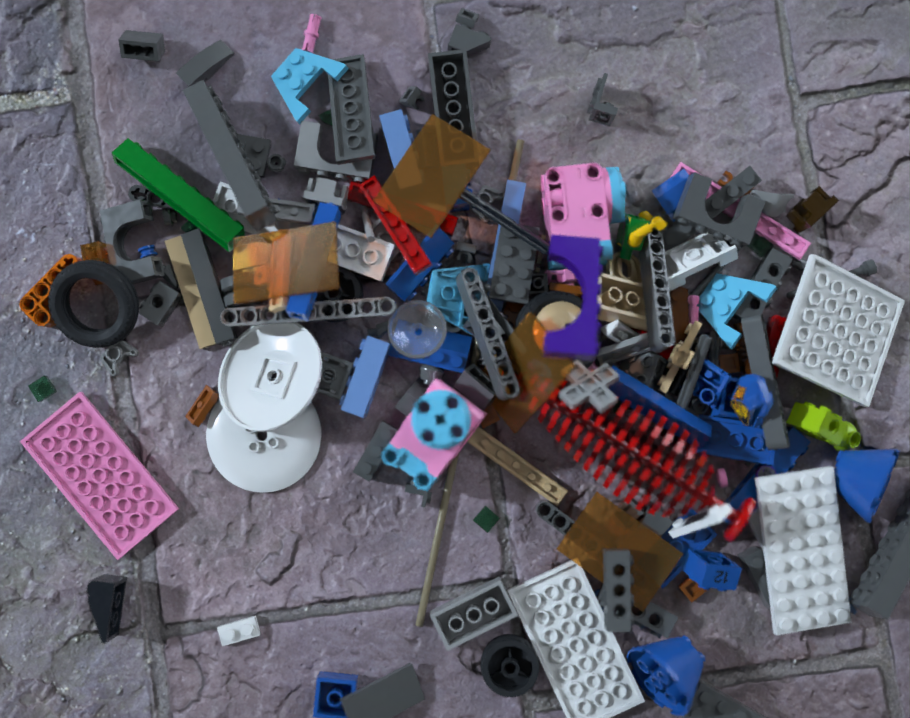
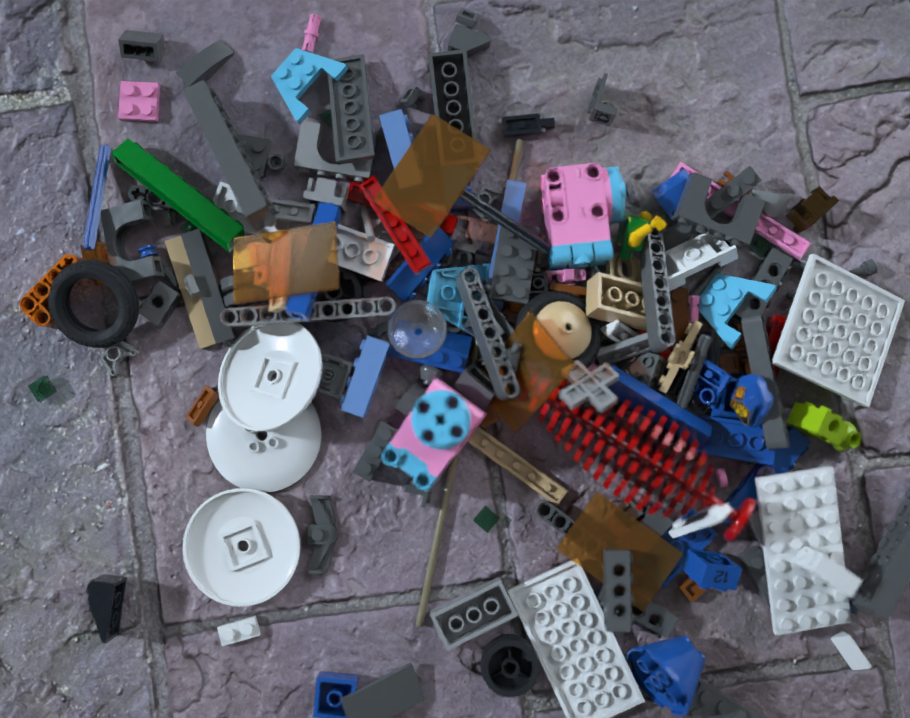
bright pink plate [20,392,179,560] -> none
dark purple arch [543,234,603,361] -> none
blue cone [834,449,900,523] -> none
none -> axle [82,145,111,250]
none -> bright pink plate [118,81,160,122]
none -> white dish [183,488,300,606]
none -> light grey tile [184,274,200,298]
none -> dark grey plate [307,495,338,574]
none -> black hinge [502,113,555,138]
none -> dark grey bar [507,341,522,373]
none -> white brick [794,545,862,598]
none -> white slope [831,630,871,670]

